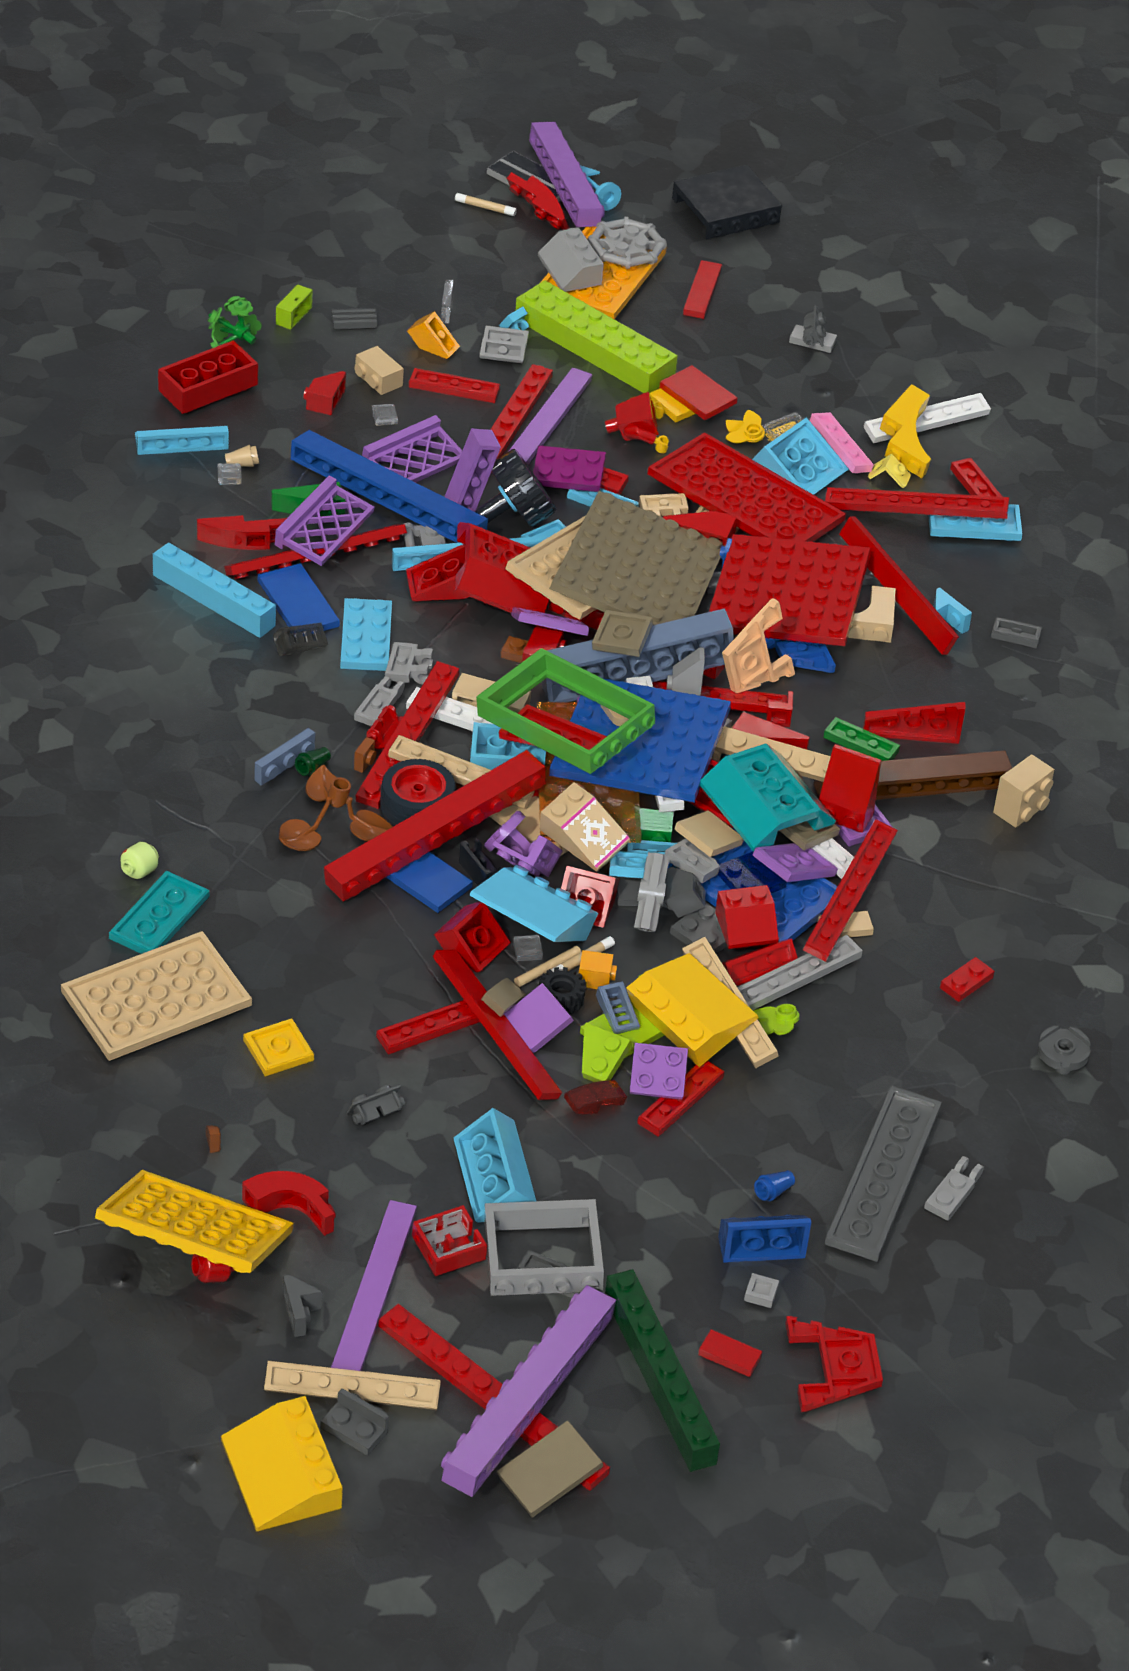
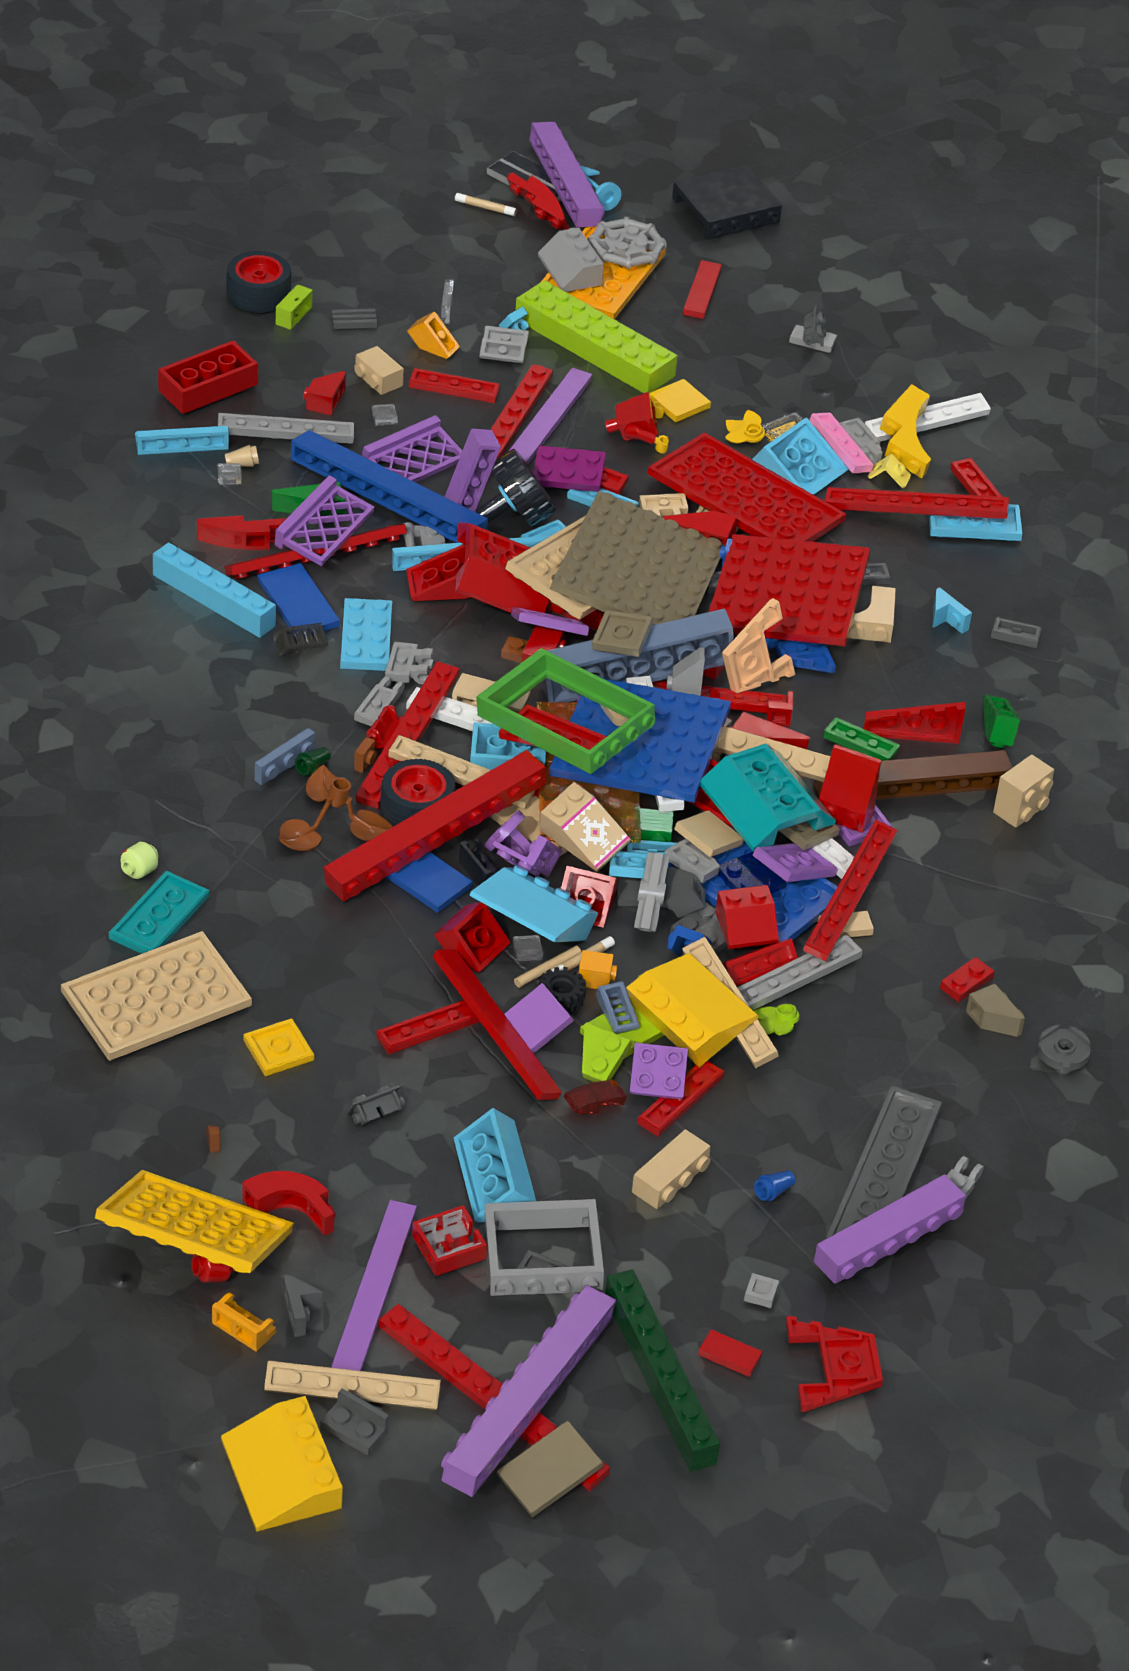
bright green plant [207,296,262,349] -> none
dark tan slope [481,977,526,1017] -> none
tile [659,365,738,420] -> none
blue slope [718,1215,811,1263] -> none
red tile [839,516,959,655] -> none
none -> light orange hinge [212,1292,276,1352]
none -> light grey plate [218,413,354,444]
none -> black wheel [226,251,292,313]
none -> tan brick [632,1129,711,1209]
none -> blue bracket [667,925,712,956]
none -> medium lavender brick [814,1174,966,1284]
none -> light grey hinge [839,417,883,464]
none -> dark tan slope [966,984,1025,1037]
none -> green slope [983,694,1020,748]

